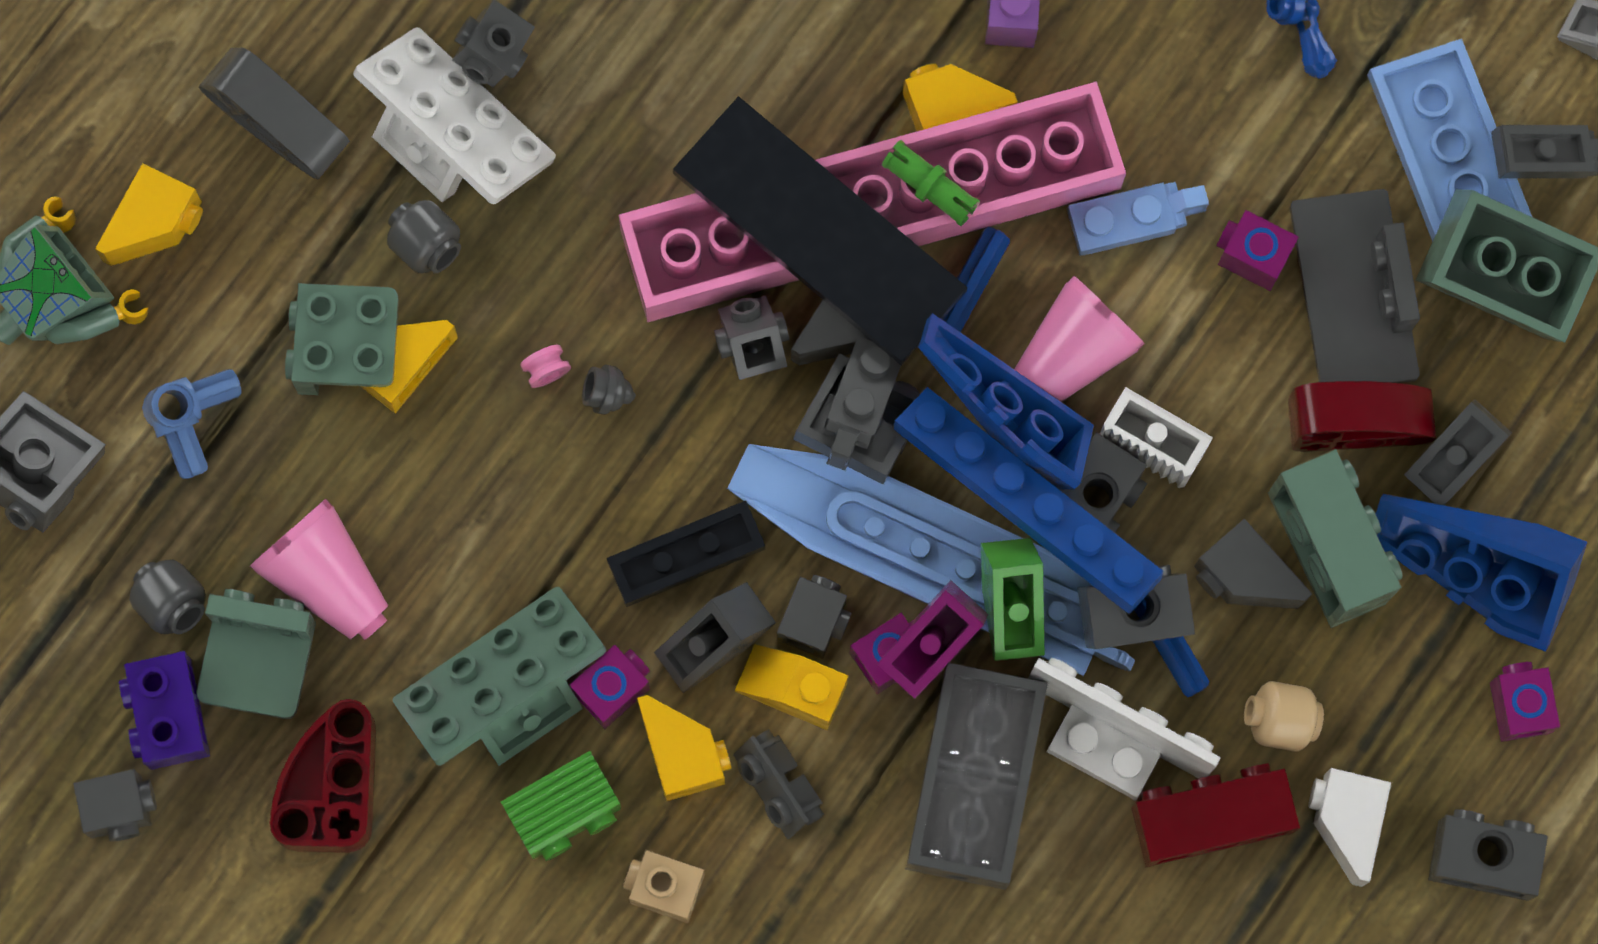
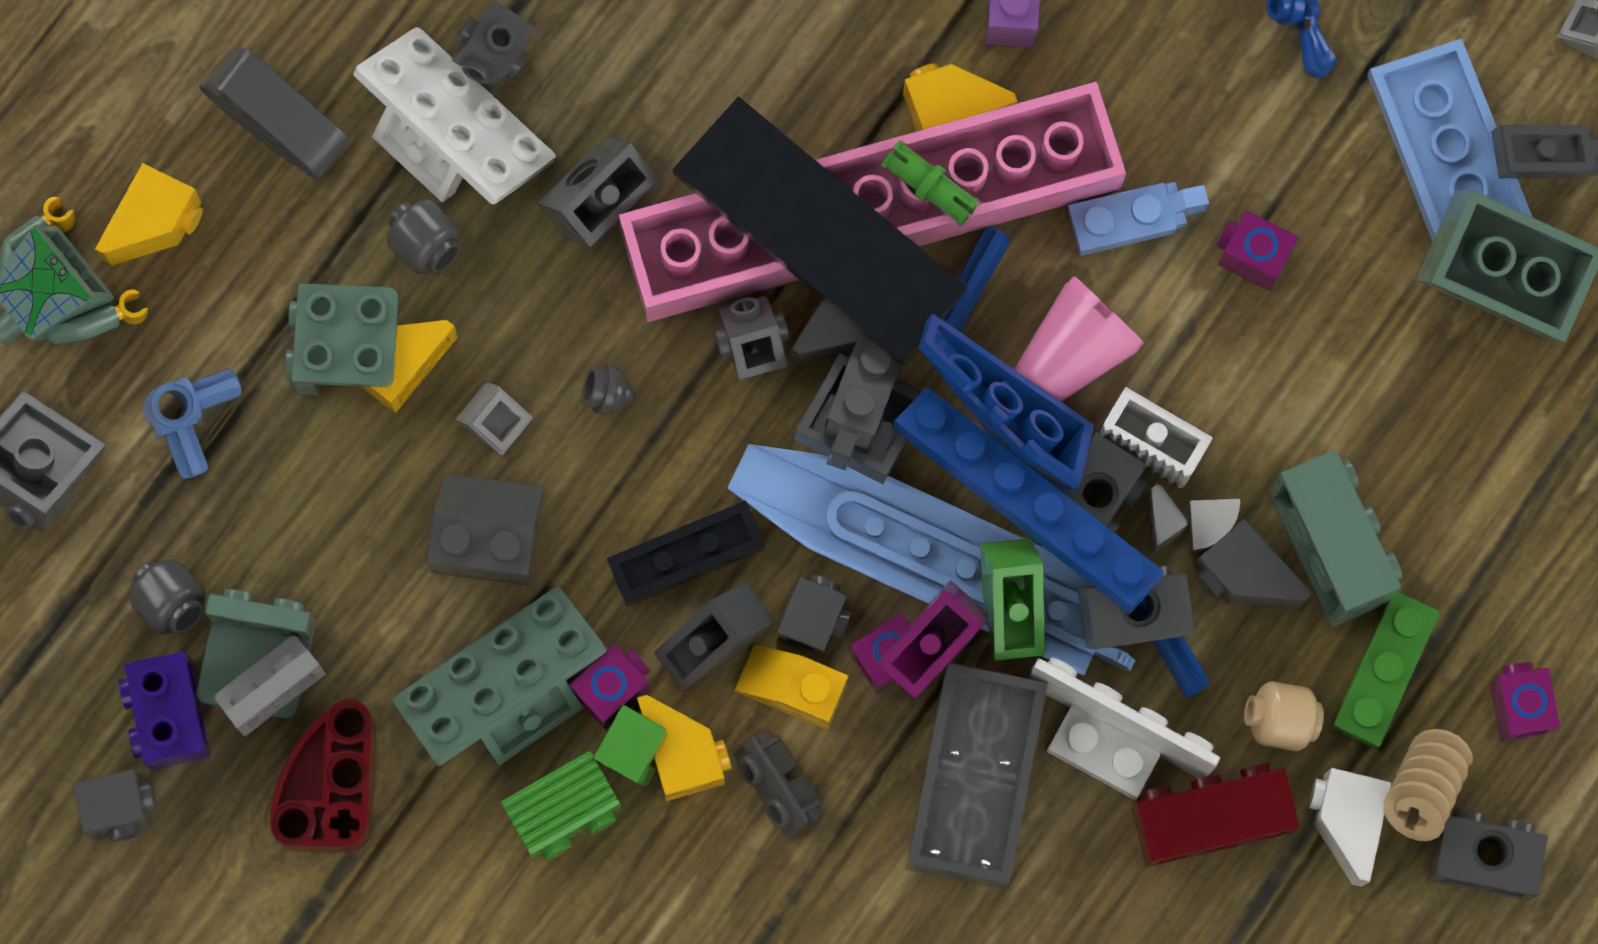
bright pink cone [250,499,388,640] -> none
bright pink bush [520,344,571,388] -> none
tan brick [623,850,705,923] -> none
dark red beam [1288,381,1437,452] -> none
dark grey bracket [1289,189,1420,383] -> none
blue wedge [1376,494,1587,652] -> none
dark grey plate [1404,399,1512,505] -> none
none -> light grey bracket [215,635,326,737]
none -> dark grey slope [426,474,545,586]
none -> light grey slope [456,382,533,456]
none -> dark grey brick [537,136,660,247]
none -> bright green panel [593,705,667,787]
none -> light grey slope [1147,484,1188,554]
none -> white tile [1188,499,1240,553]
none -> bright green plate [1331,592,1440,750]
none -> tan piece [1384,729,1473,841]

